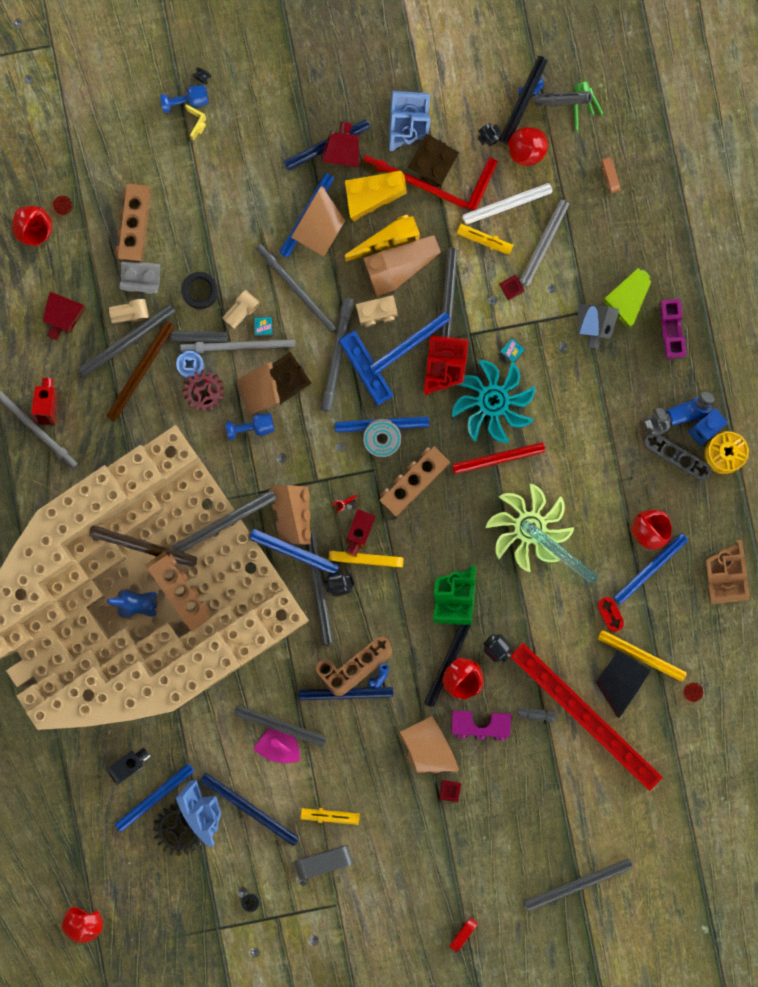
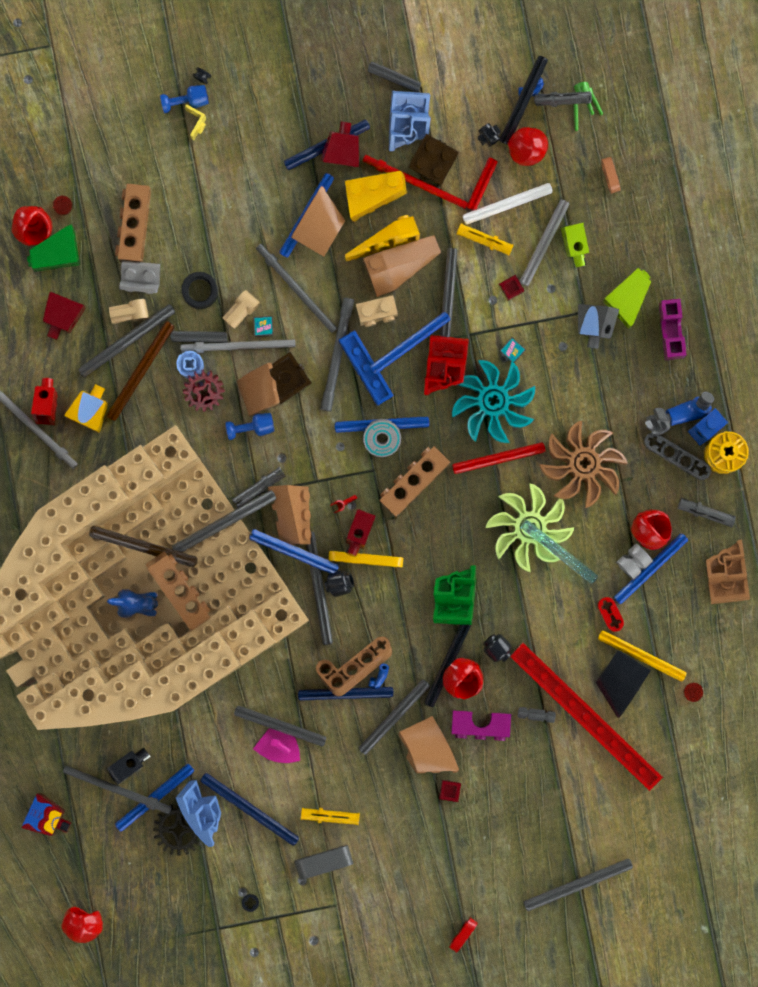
none -> torso [21,793,71,836]
none -> green slope [27,225,80,272]
none -> dark grey bar [63,766,172,814]
none -> yellow torso [64,384,108,433]
none -> dark grey pin [232,467,286,508]
none -> dark grey axle [359,680,430,755]
none -> dark grey axle [368,62,421,92]
none -> medium nougat piece [539,421,628,508]
none -> lime torso [560,223,589,268]
none -> light grey wheel [616,544,653,580]
none -> dark grey pin [677,497,736,528]

